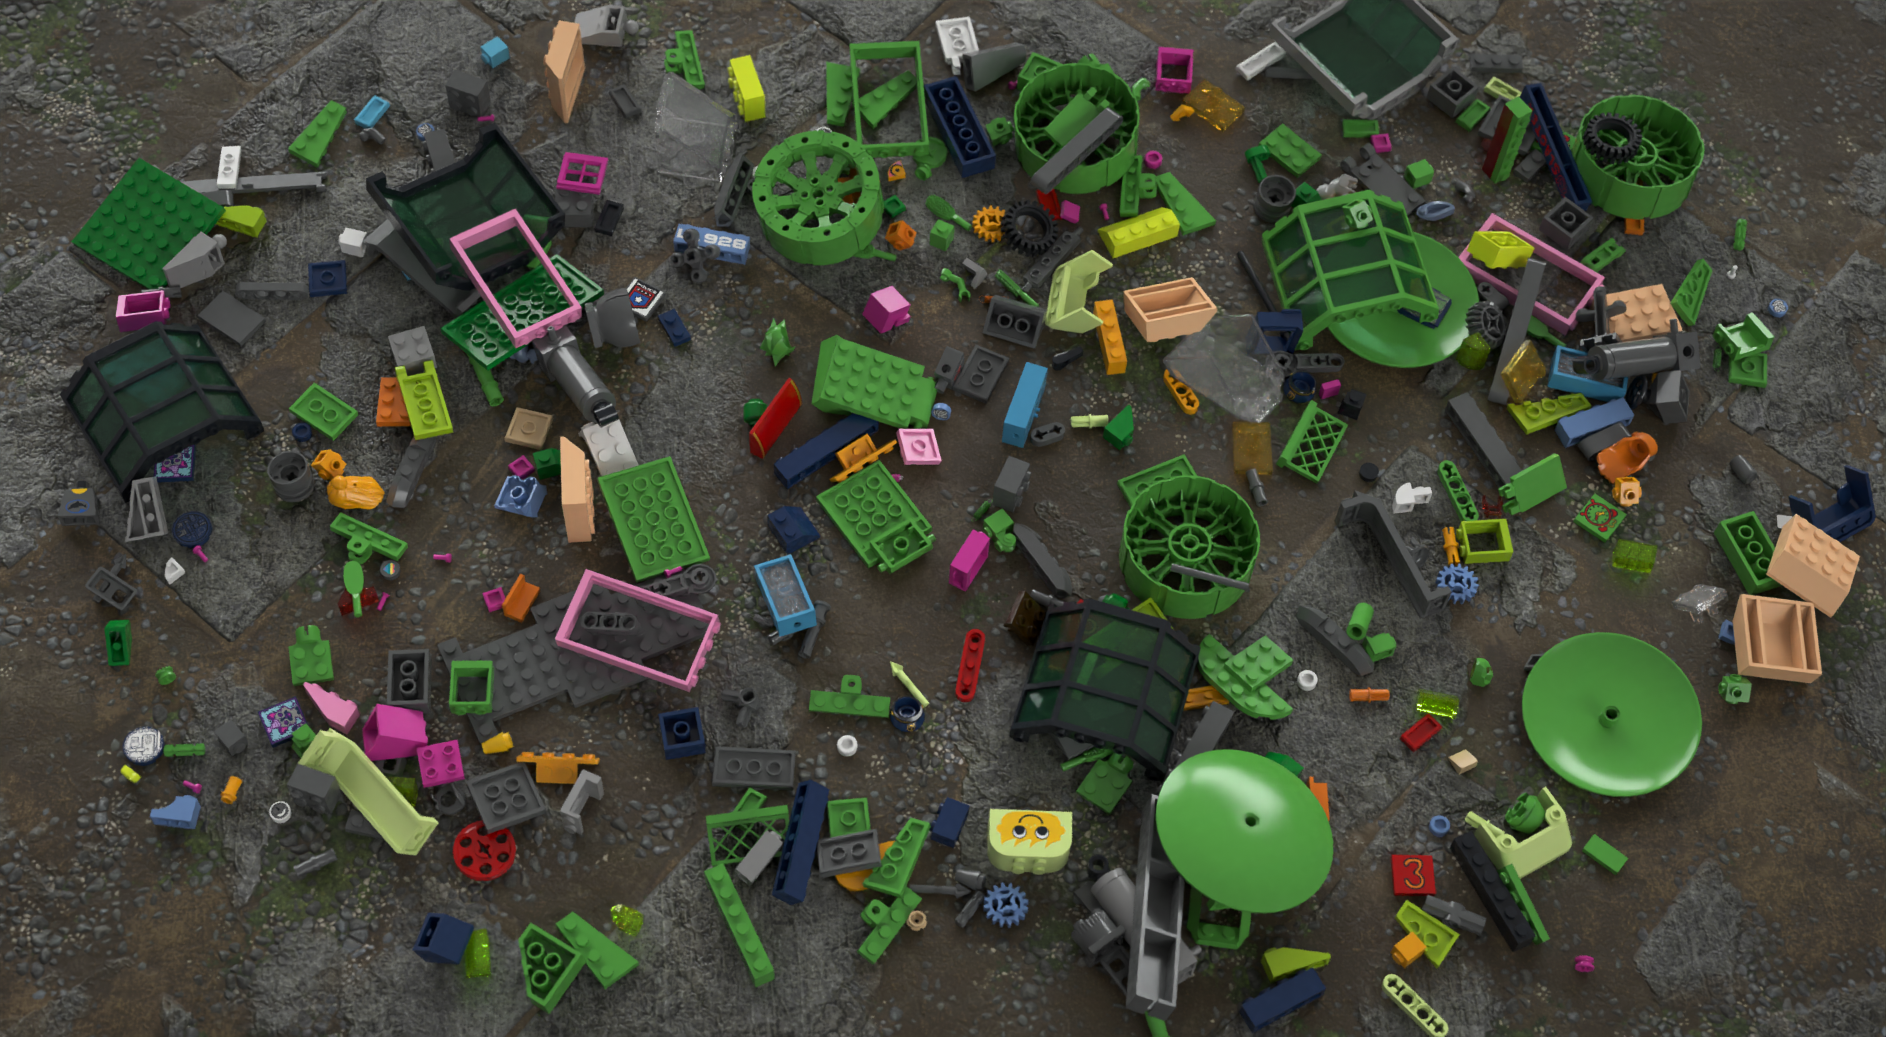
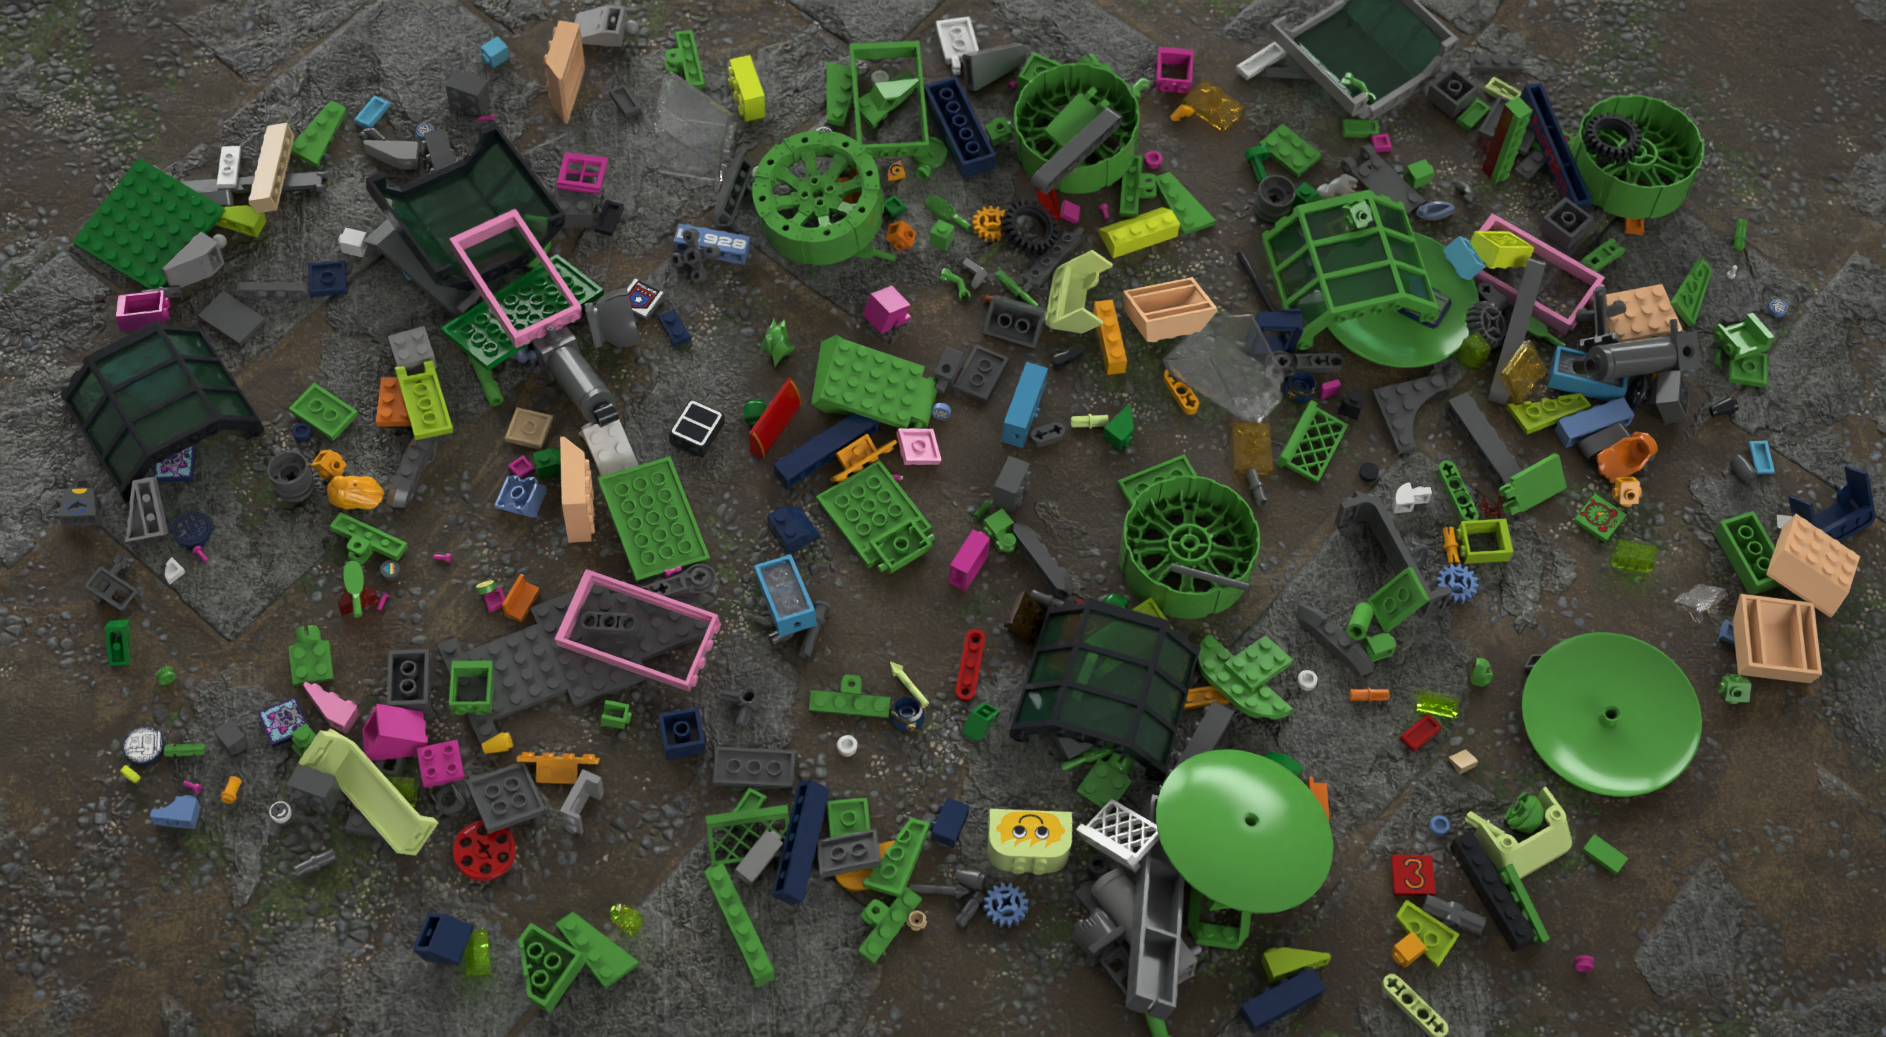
none -> tan brick [248,123,294,214]
none -> light grey slope [364,140,420,170]
none -> bright green tile [476,580,497,595]
none -> bright green window [600,700,632,729]
none -> black brick [669,399,725,458]
none -> bright green slope [869,78,919,111]
none -> white tile [871,70,889,86]
none -> green slope [961,702,1001,741]
none -> white fence [1076,799,1160,872]
none -> bright green arm [1342,72,1375,104]
none -> bright green plate [1367,567,1430,632]
none -> dark grey plate [1371,374,1448,455]
none -> medium azure brick [1443,236,1486,280]
none -> black cone [1709,396,1739,417]
none -> medium azure tile [1749,441,1775,474]

